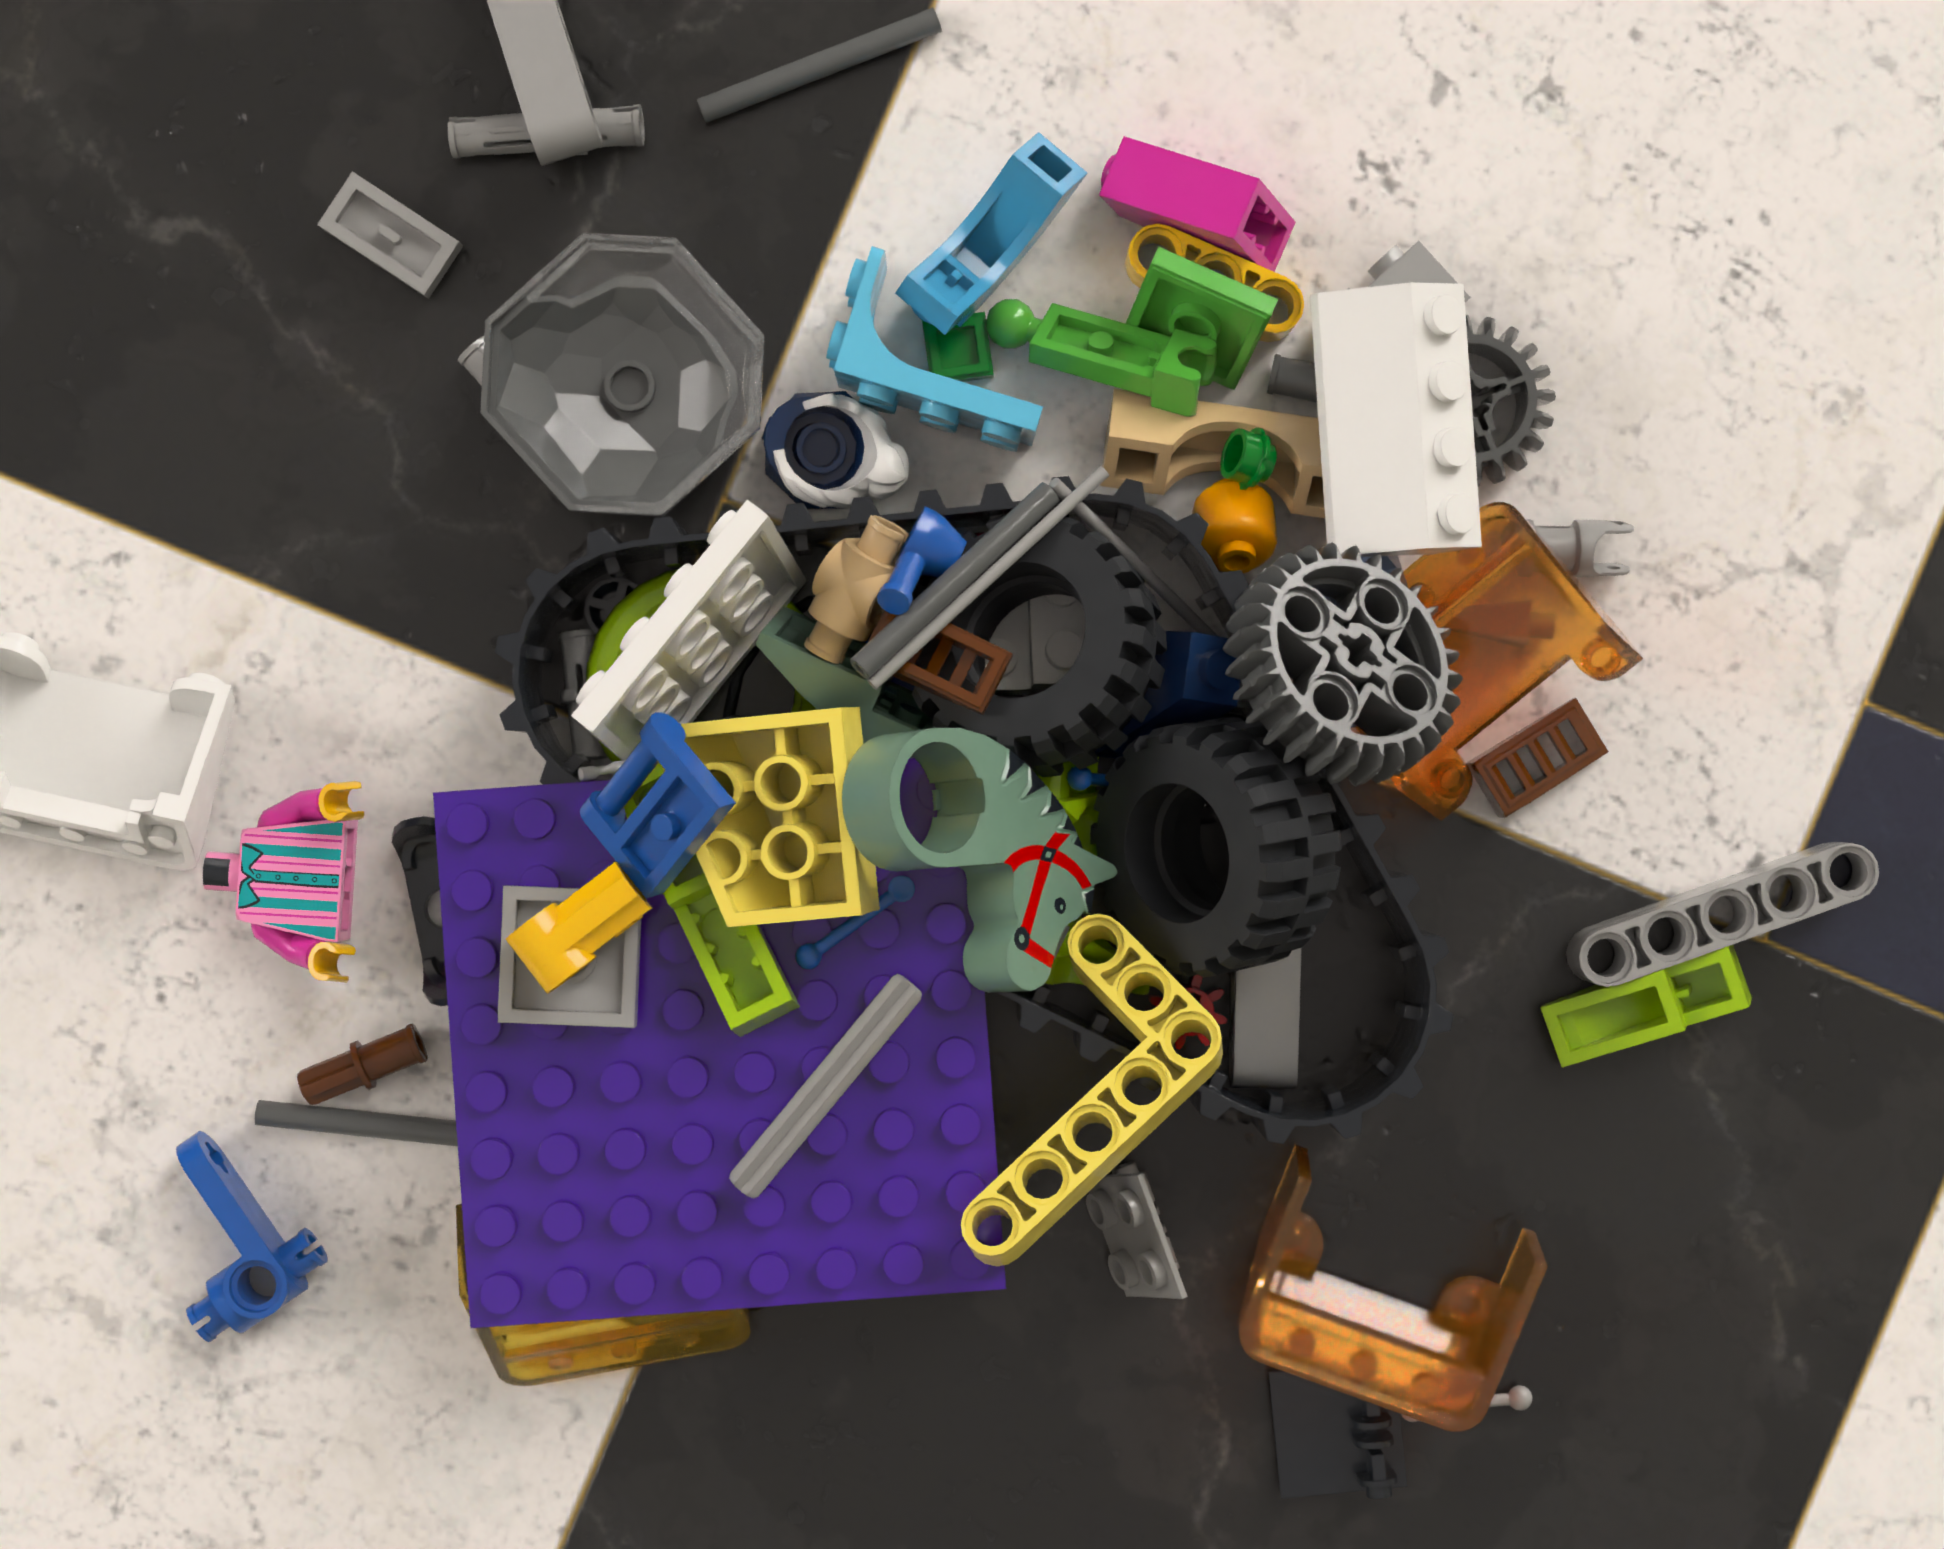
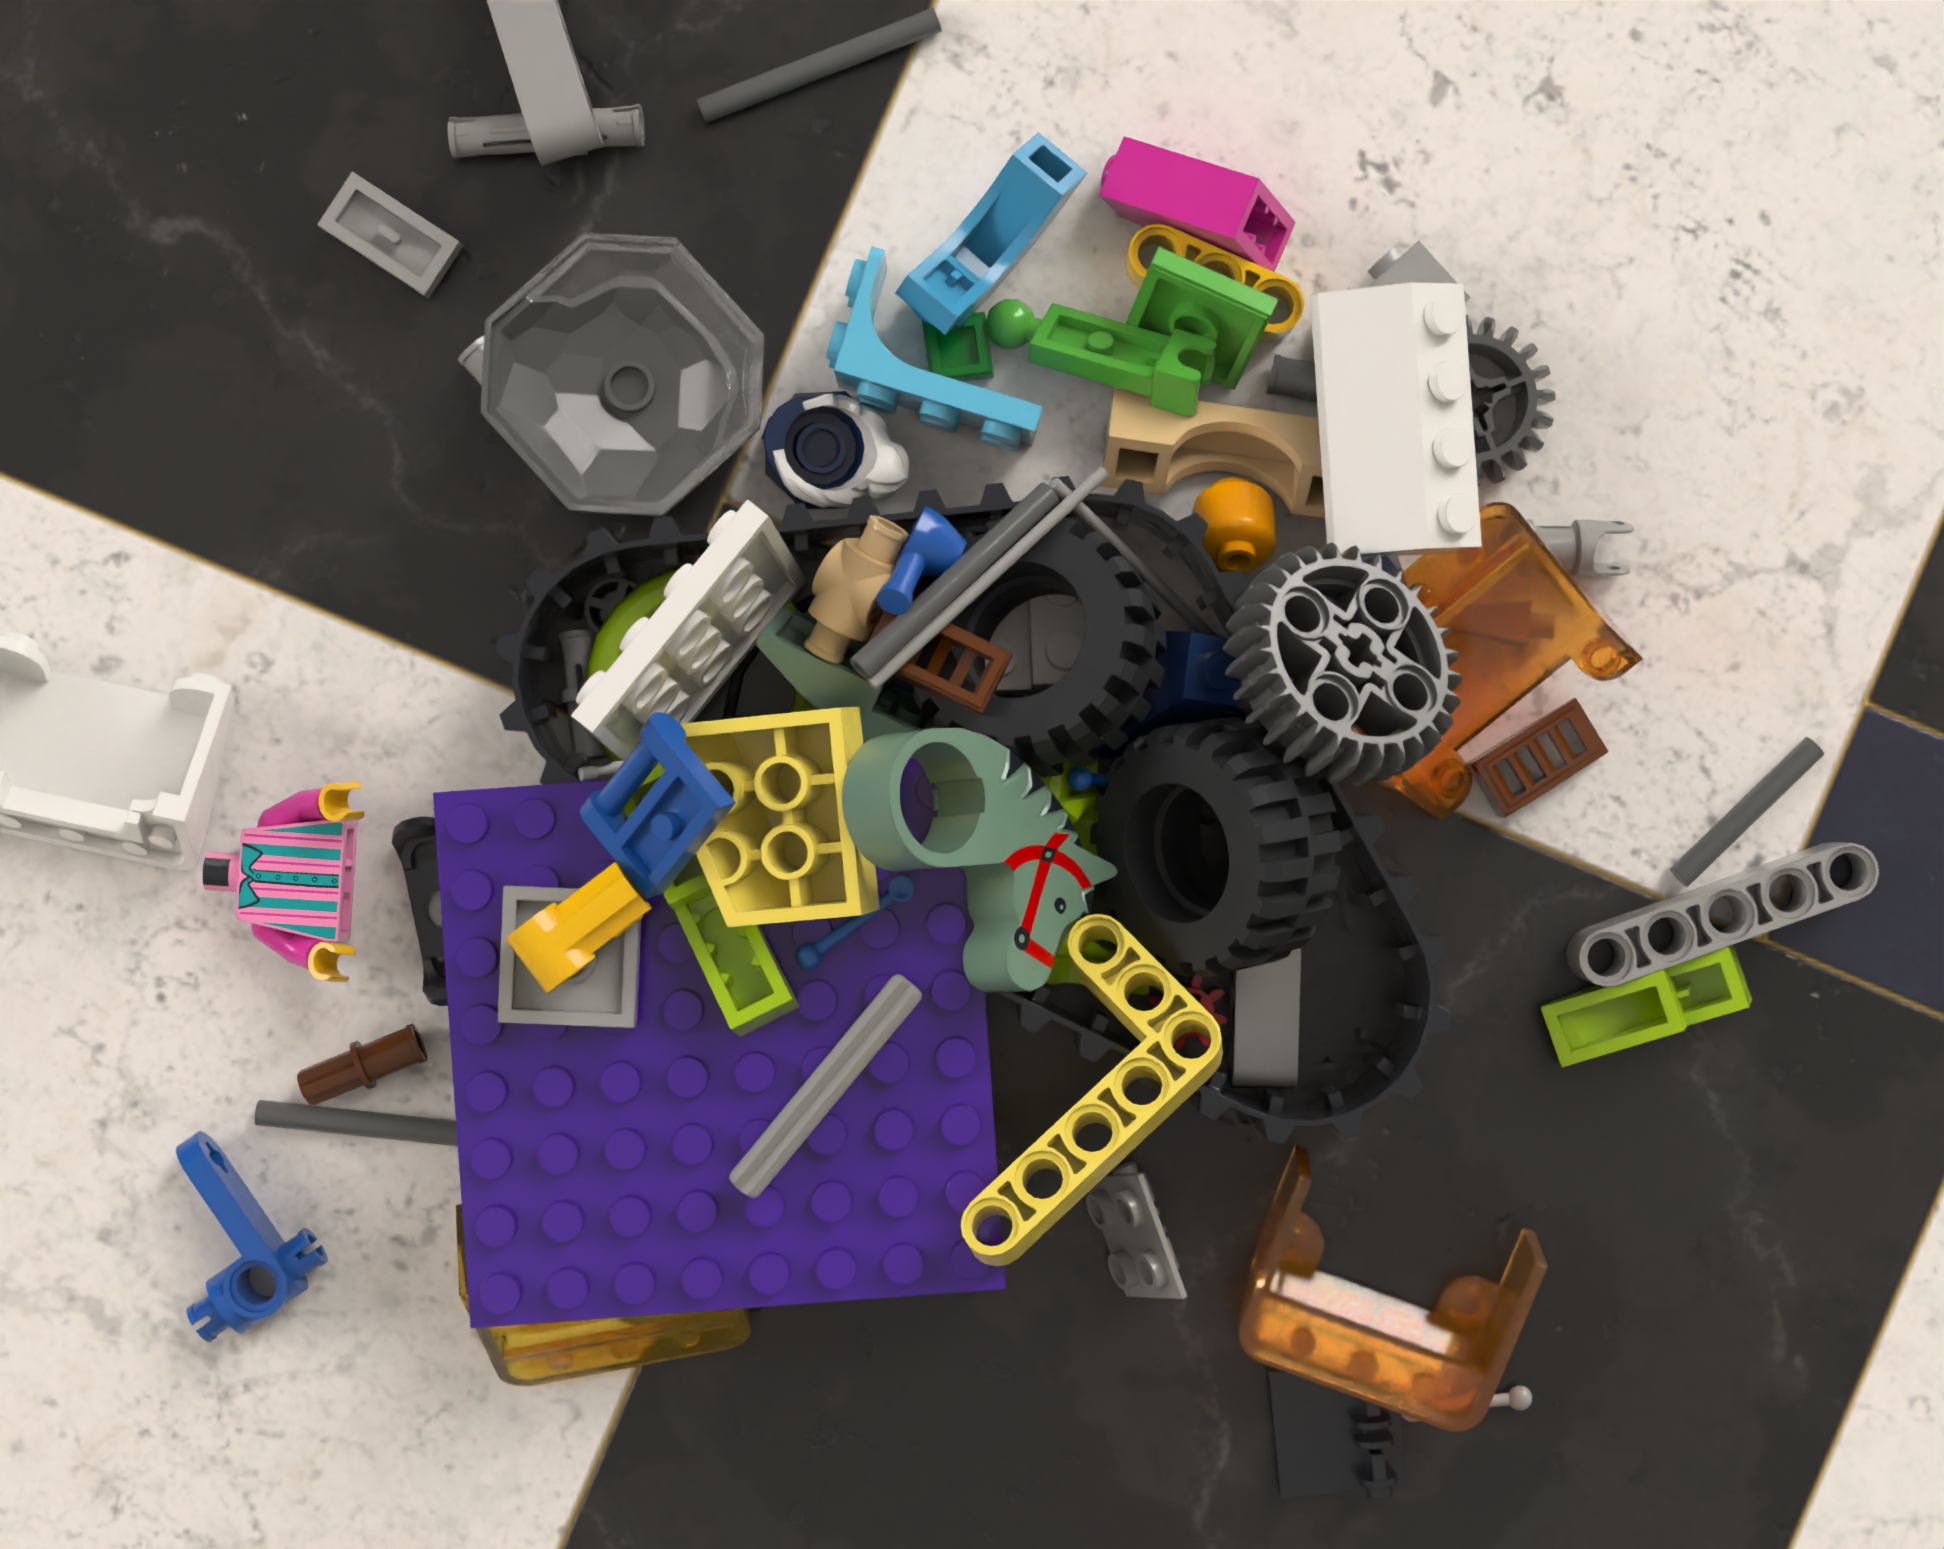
green plate [1220,427,1277,490] -> none
none -> dark grey bar [1669,737,1824,887]

